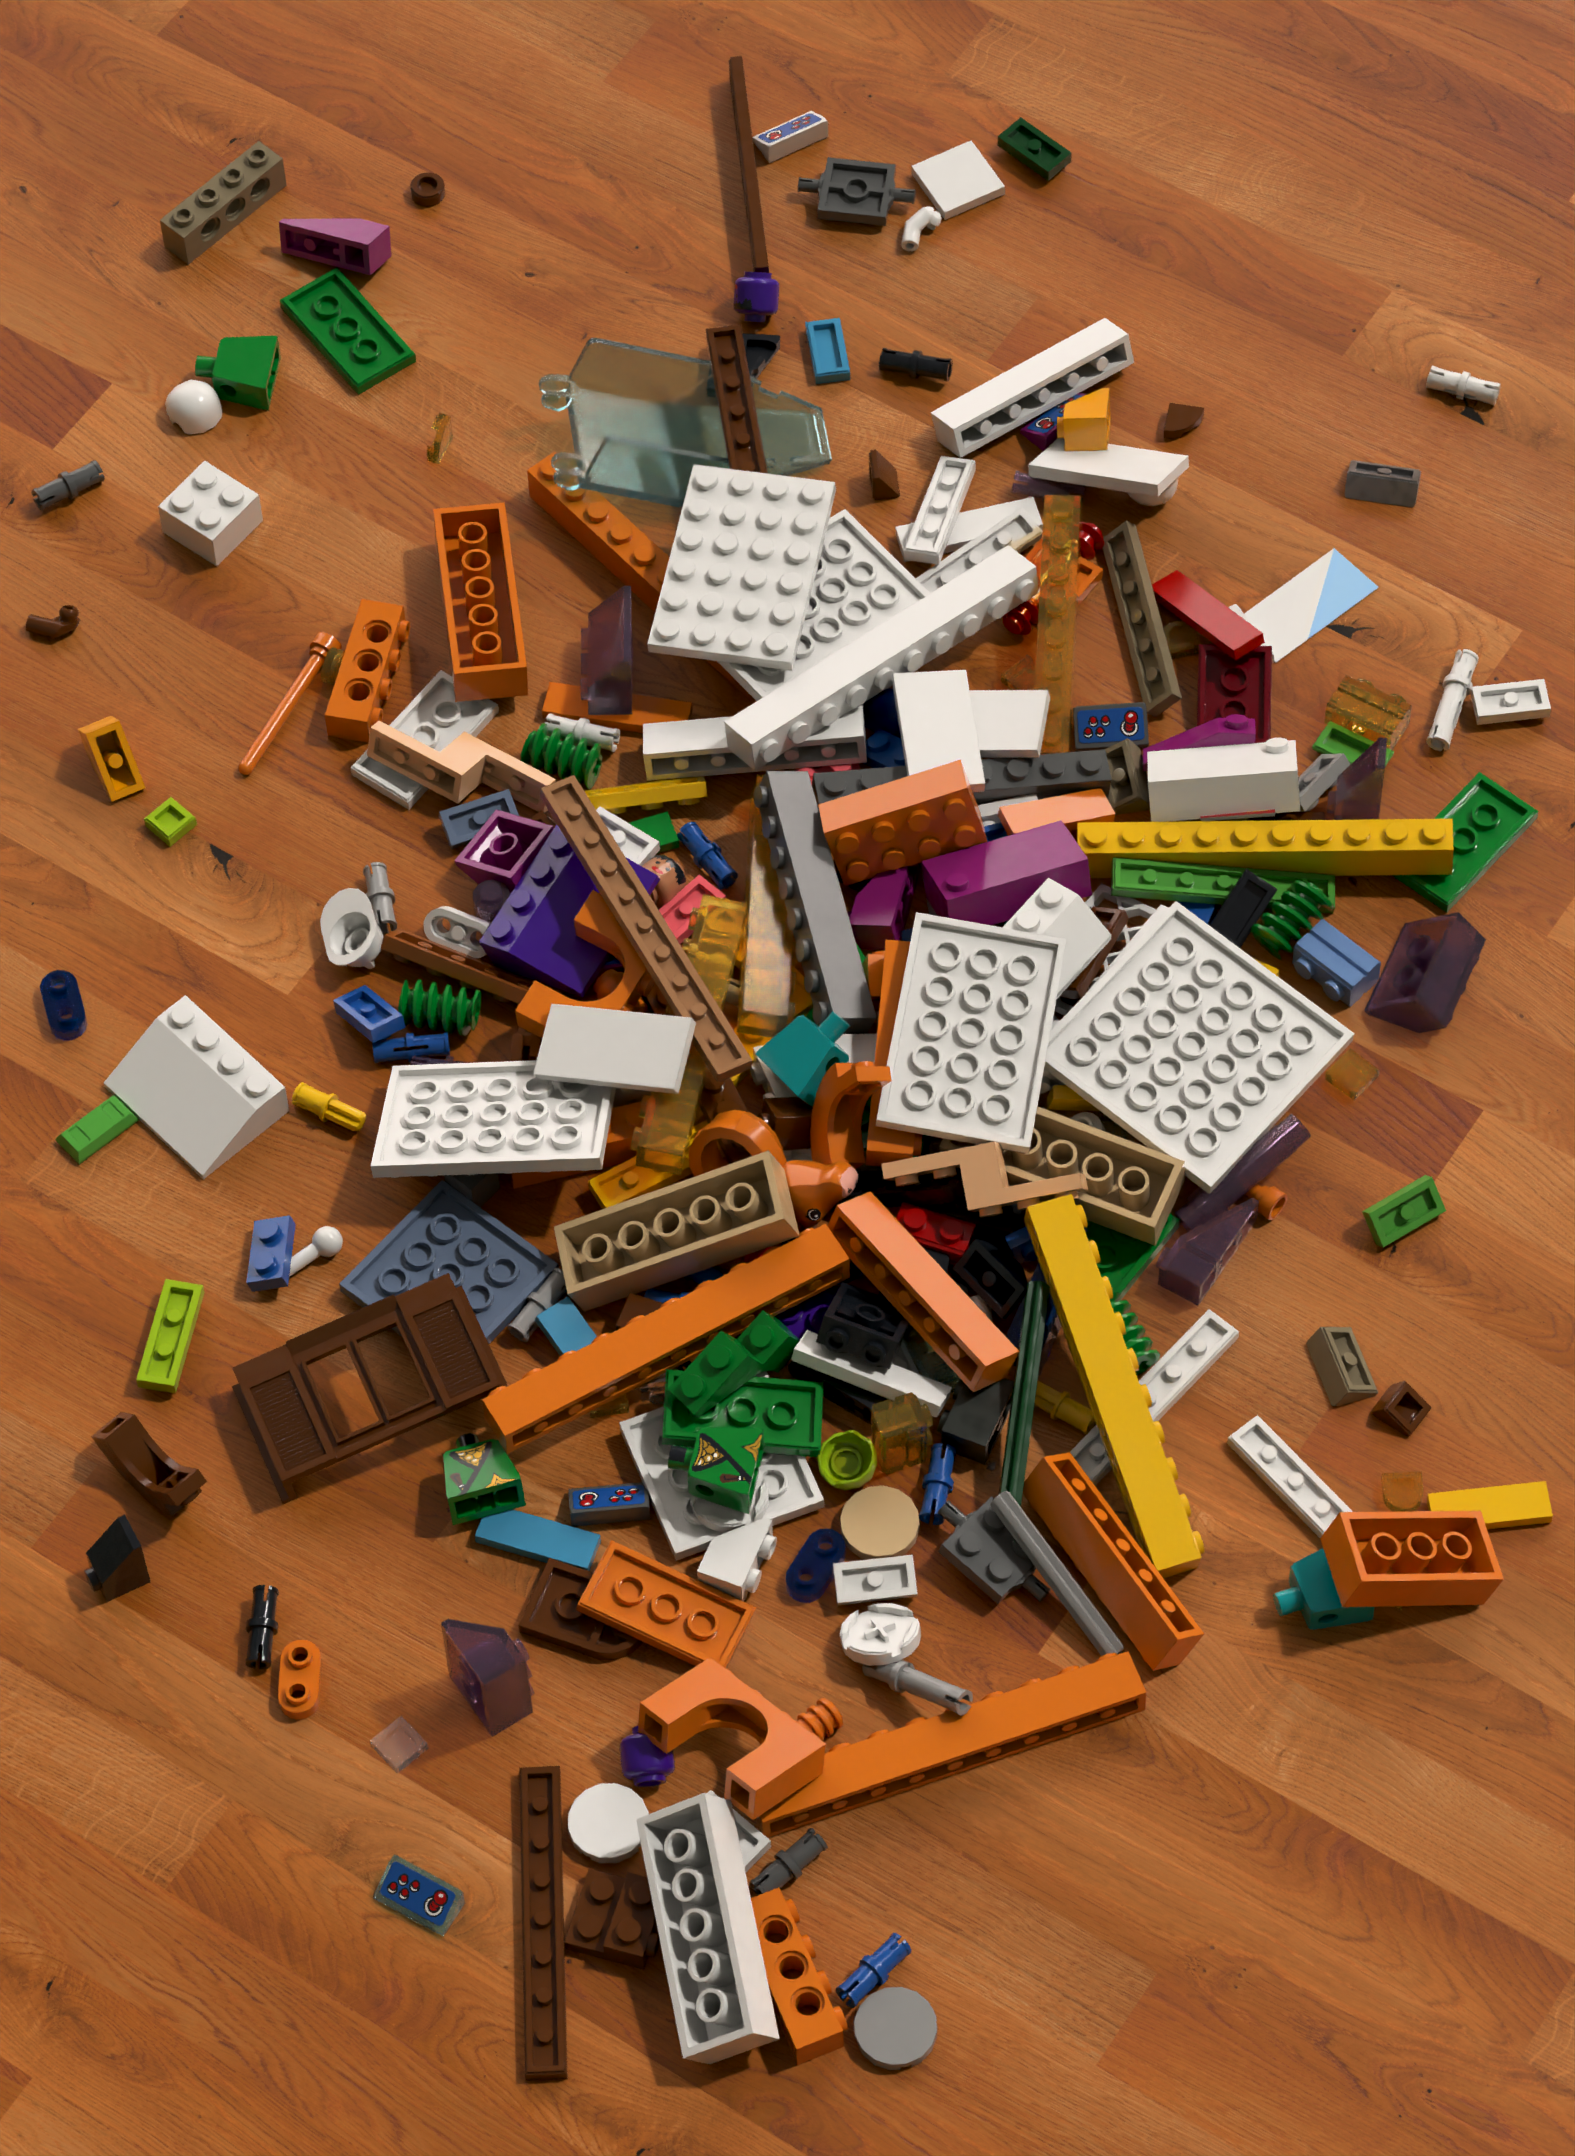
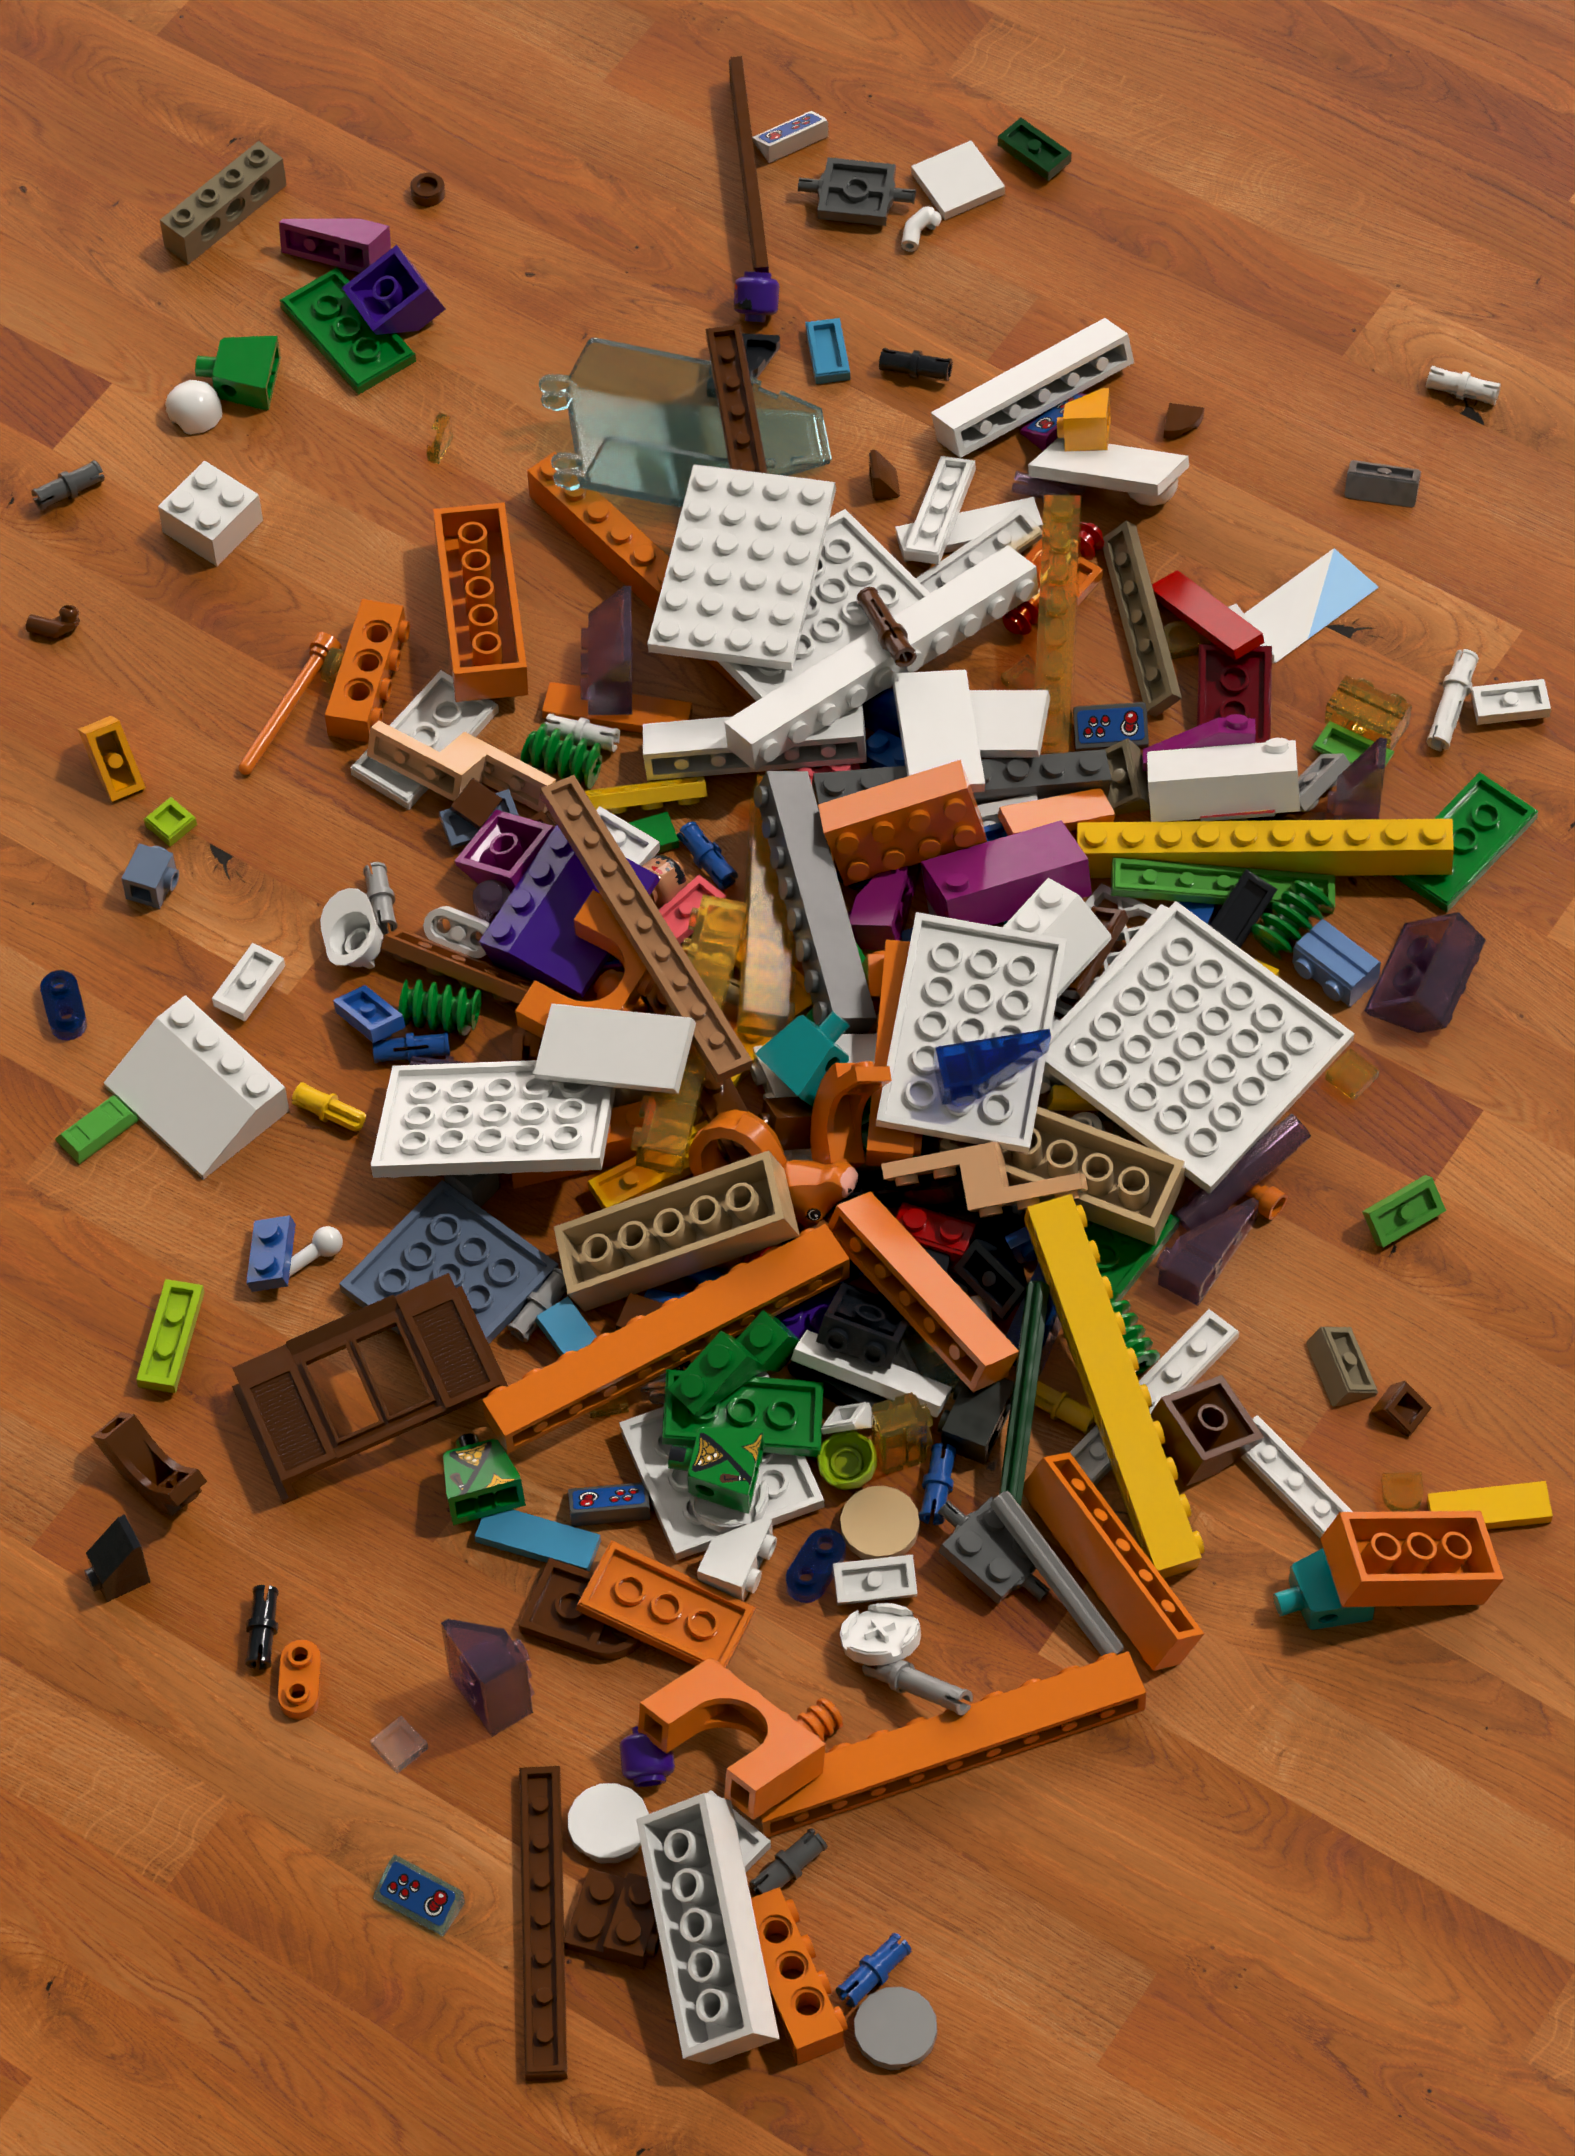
none -> sand blue brick [121,843,179,909]
none -> white plate [212,943,285,1021]
none -> dark purple slope [342,245,446,335]
none -> reddish brown tile [450,777,502,830]
none -> white slope [821,1402,879,1434]
none -> reddish brown pin [856,587,917,668]
none -> clear blue slope [933,1029,1051,1106]
none -> reddish brown slope [1151,1375,1264,1486]

